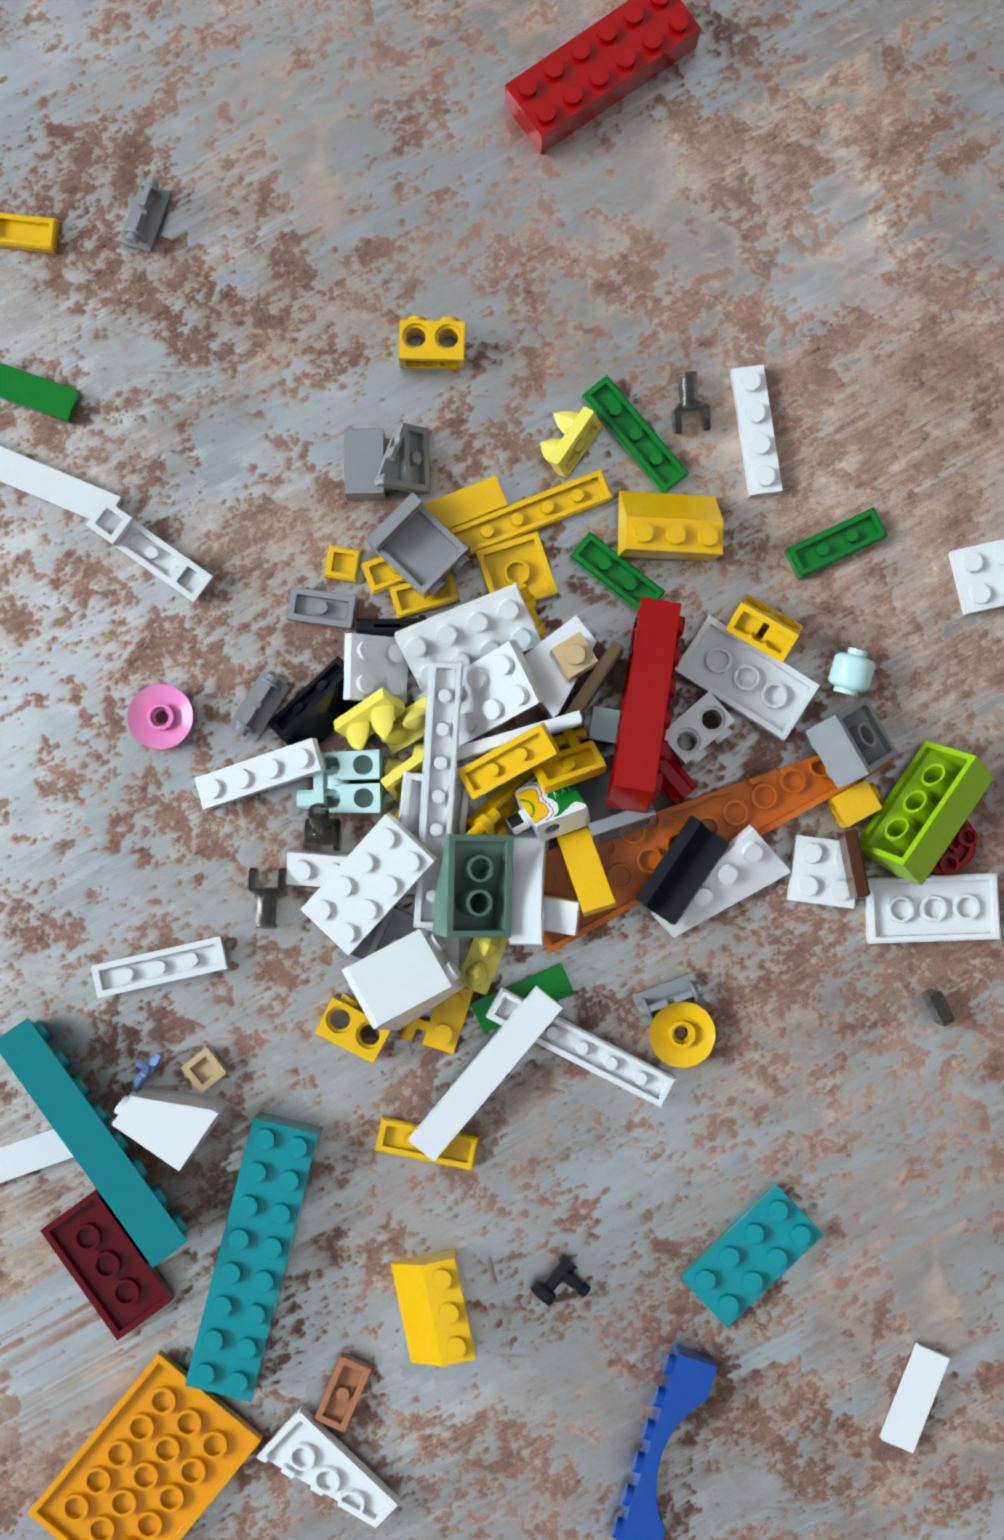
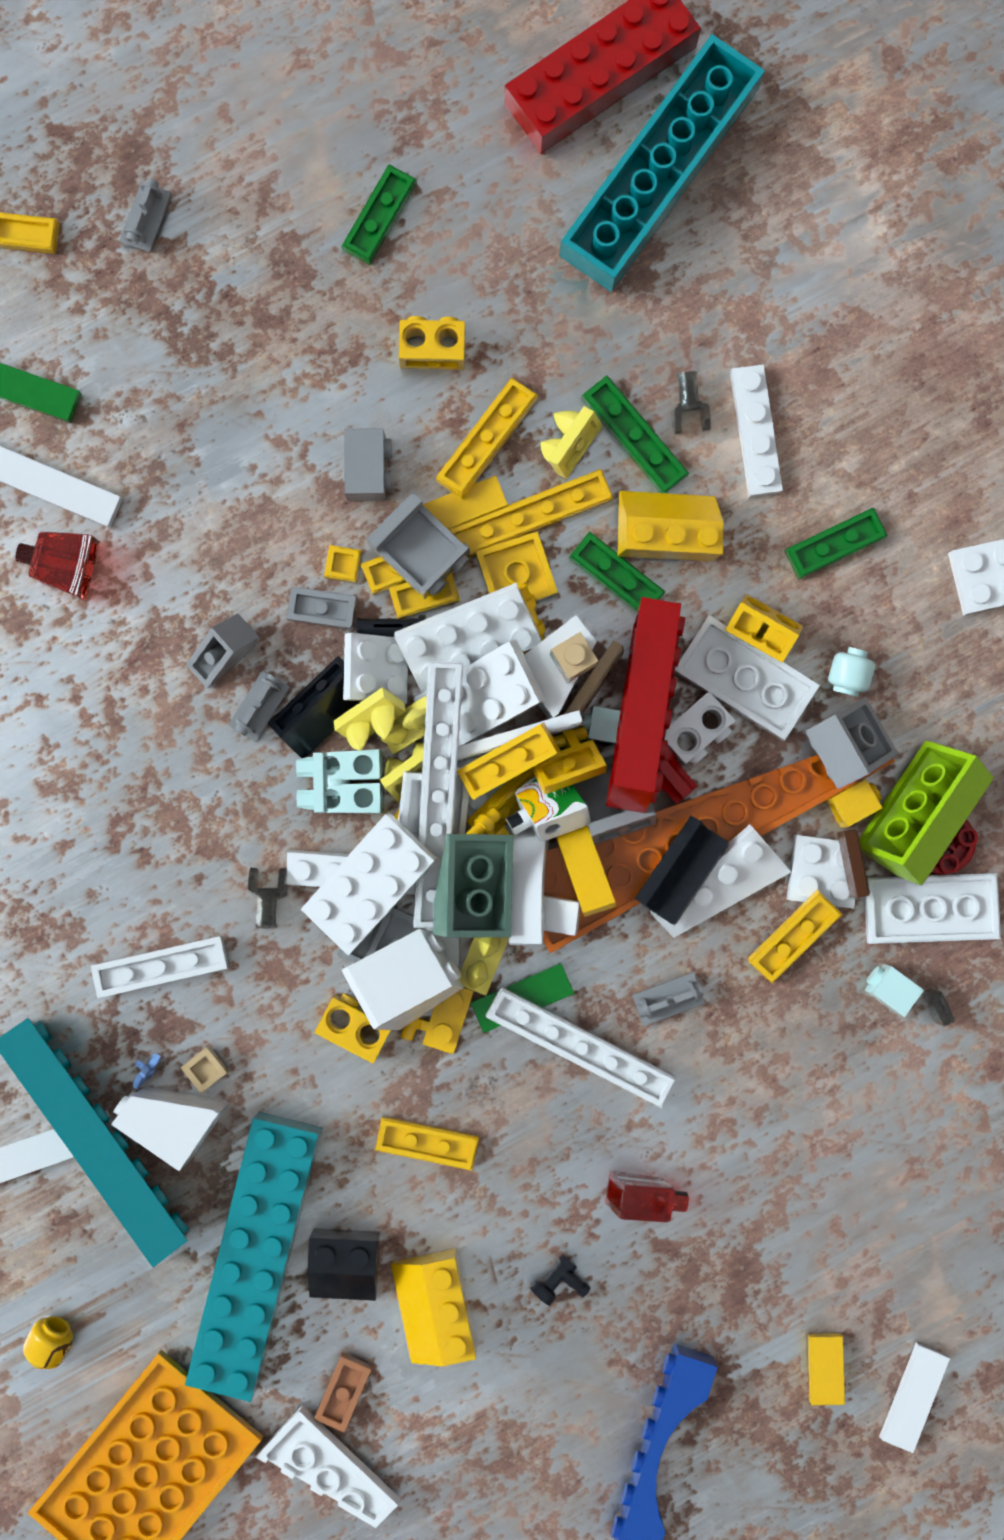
dark red plate [40,1189,175,1341] -> none
white slope [86,499,213,603] -> none
bright pink dish [127,684,194,750] -> none
white plate [195,738,326,810] -> none
clear smoke piece [303,803,342,851] -> none
light grey wing [375,423,430,495] -> none
white tile [408,985,563,1161] -> none
yellow dish [649,1001,716,1068] -> none
teal plate [680,1183,823,1328] -> none
none -> clear red torso [15,532,100,601]
none -> yellow head [23,1316,74,1370]
none -> light grey slope [186,613,259,688]
none -> black slope [307,1228,380,1301]
none -> green tile [341,164,417,265]
none -> yellow tile [435,377,538,499]
none -> teal brick [559,34,765,293]
none -> clear red torso [605,1170,689,1222]
none -> yellow tile [747,889,843,984]
none -> yellow tile [807,1333,845,1406]
none -> light aqua brick [865,964,924,1017]

